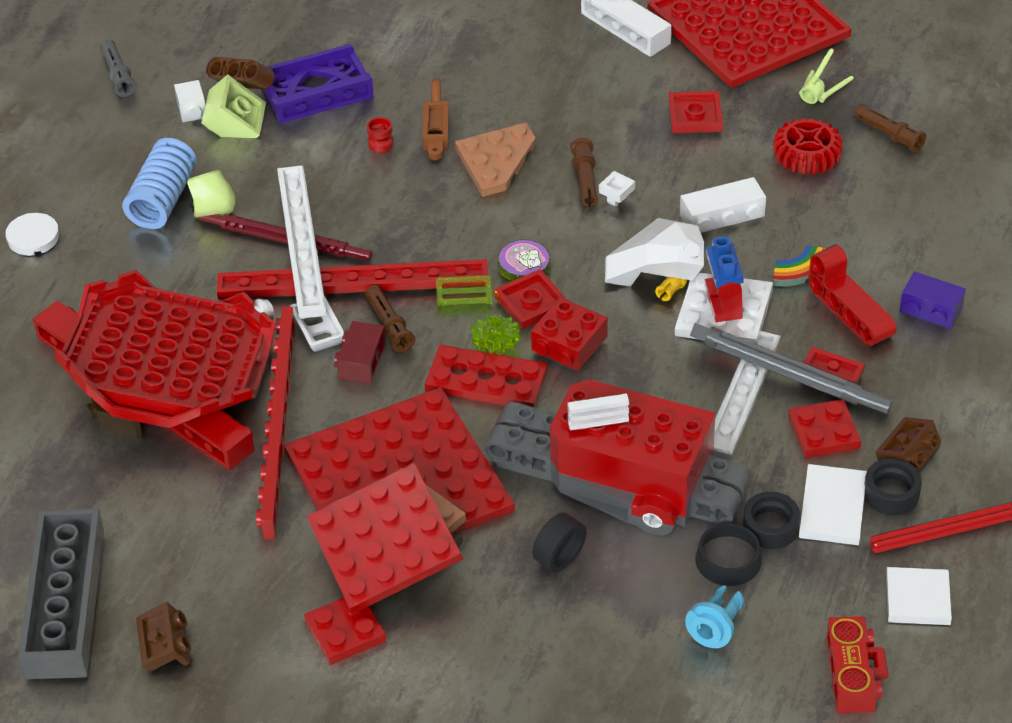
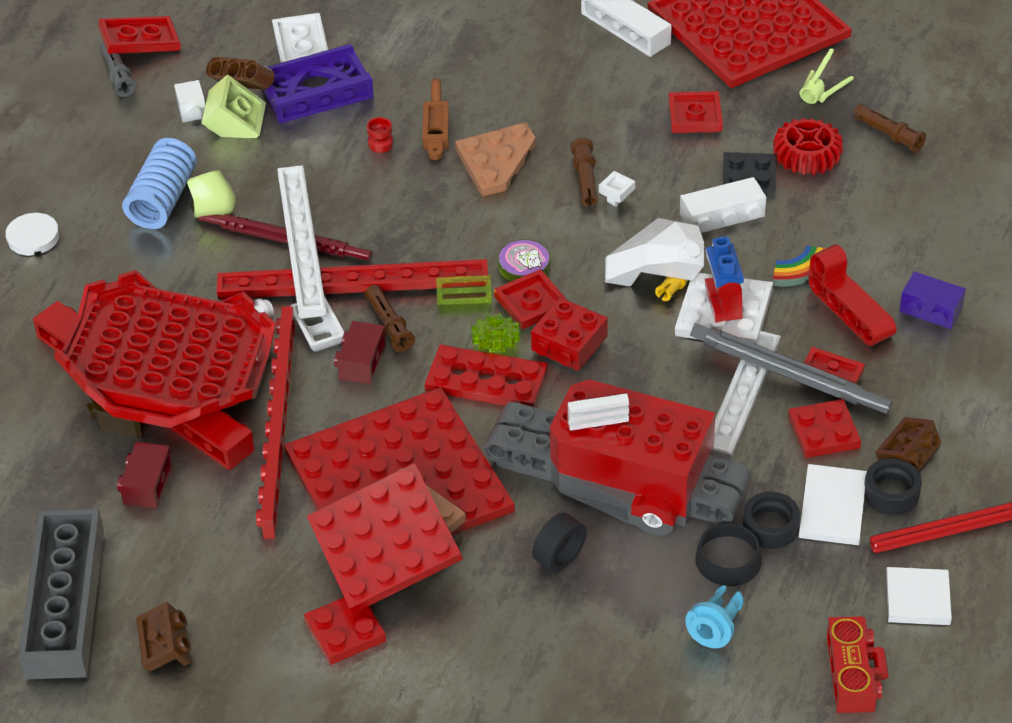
none -> red tile [98,16,181,54]
none -> dark red brick [117,442,173,509]
none -> white tile [272,13,328,63]
none -> black plate [723,152,776,197]

